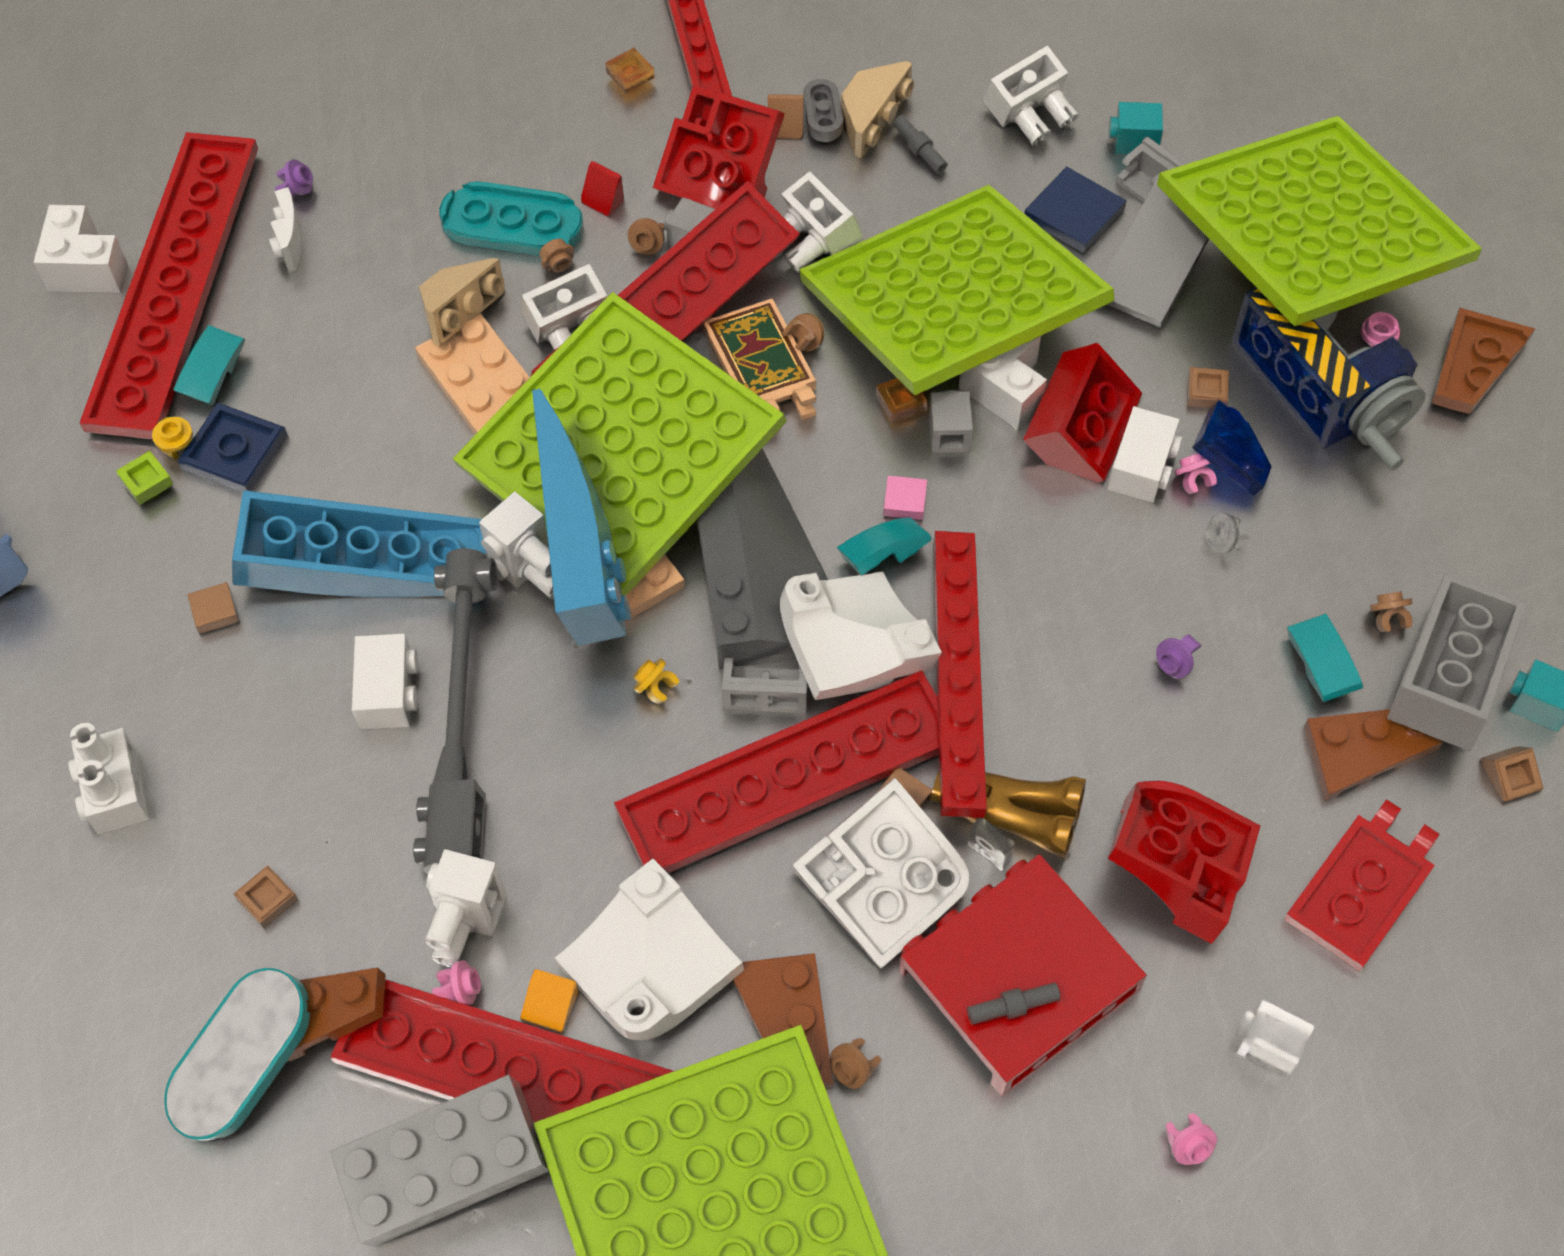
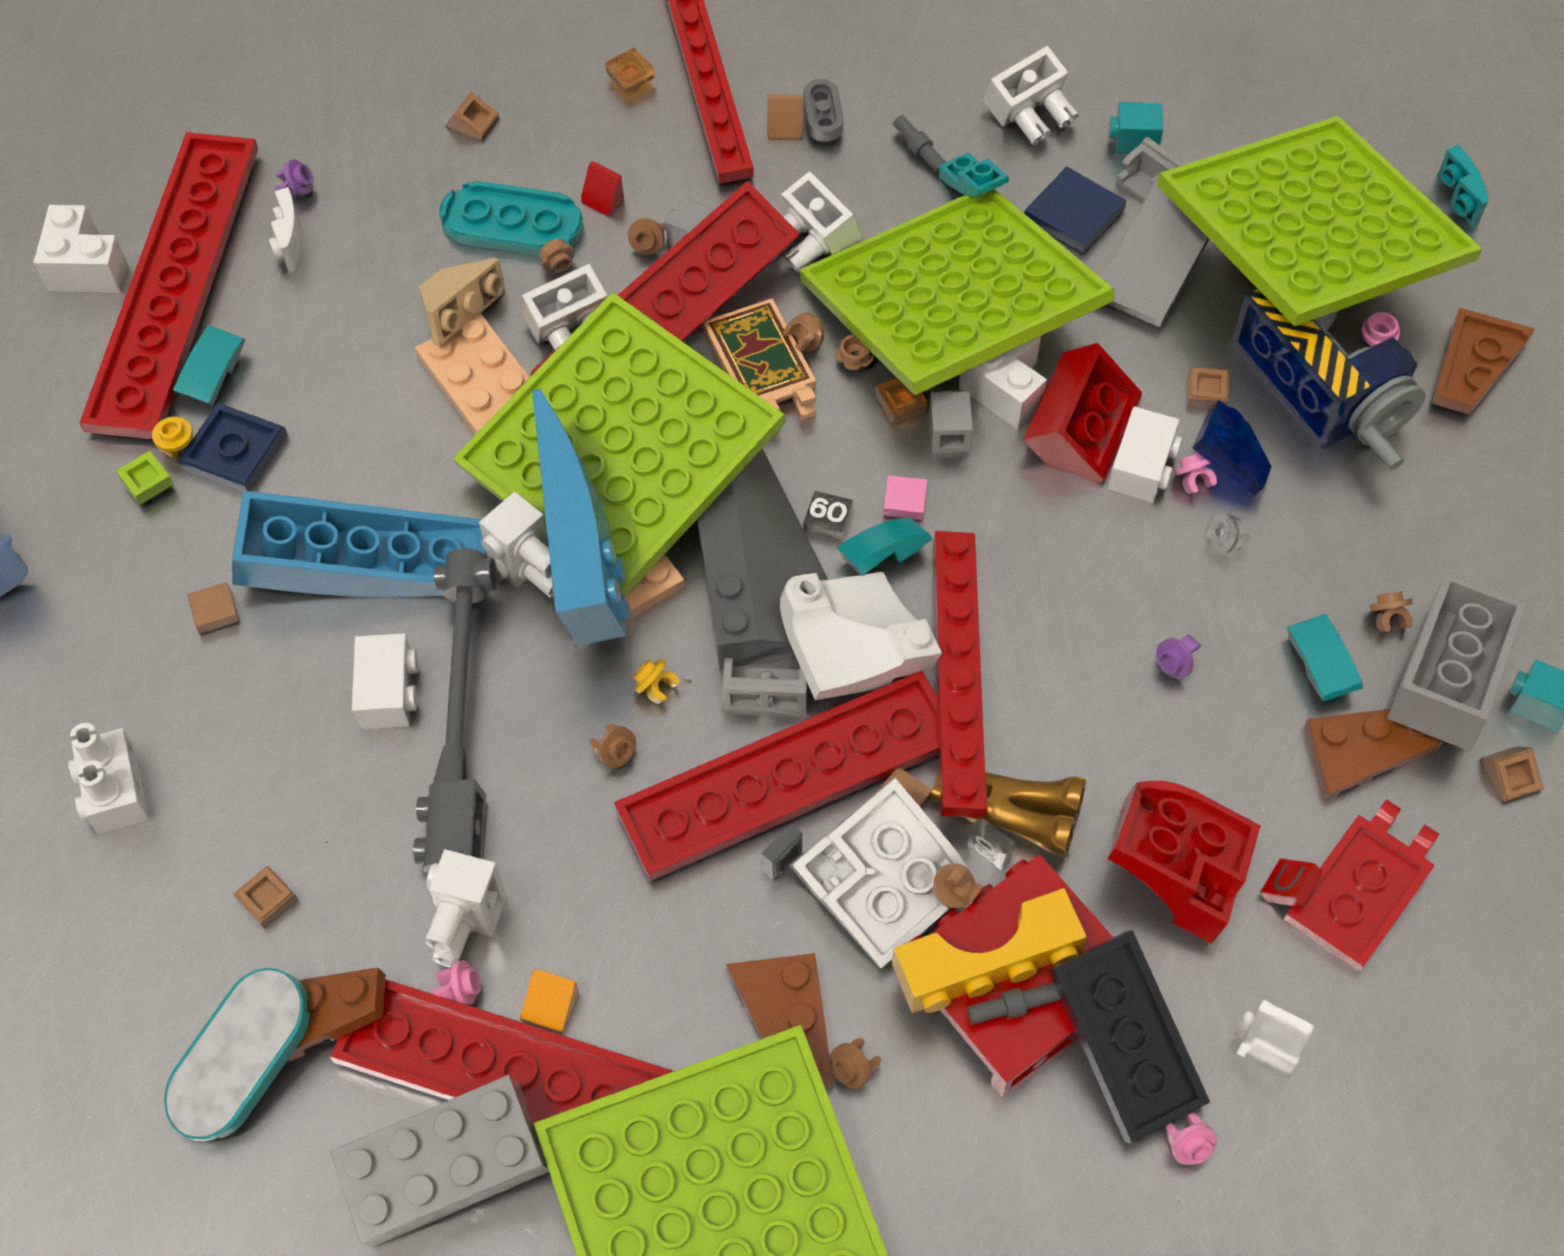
white slope [555,859,744,1040] -> none
red slope [652,85,785,209] -> none
tan slope [841,61,914,158] -> none
none -> medium nougat slope [446,92,499,140]
none -> medium nougat plate [589,724,636,768]
none -> dark grey tile [761,824,802,880]
none -> clear smoke tile [803,491,853,540]
none -> medium nougat plate [836,334,874,370]
none -> yellow arch [892,888,1087,1013]
none -> medium nougat plate [933,863,983,909]
none -> teal slope [939,152,1009,197]
none -> black plate [1048,930,1210,1143]
none -> red tile [1260,858,1322,907]
none -> teal slope [1437,144,1488,228]

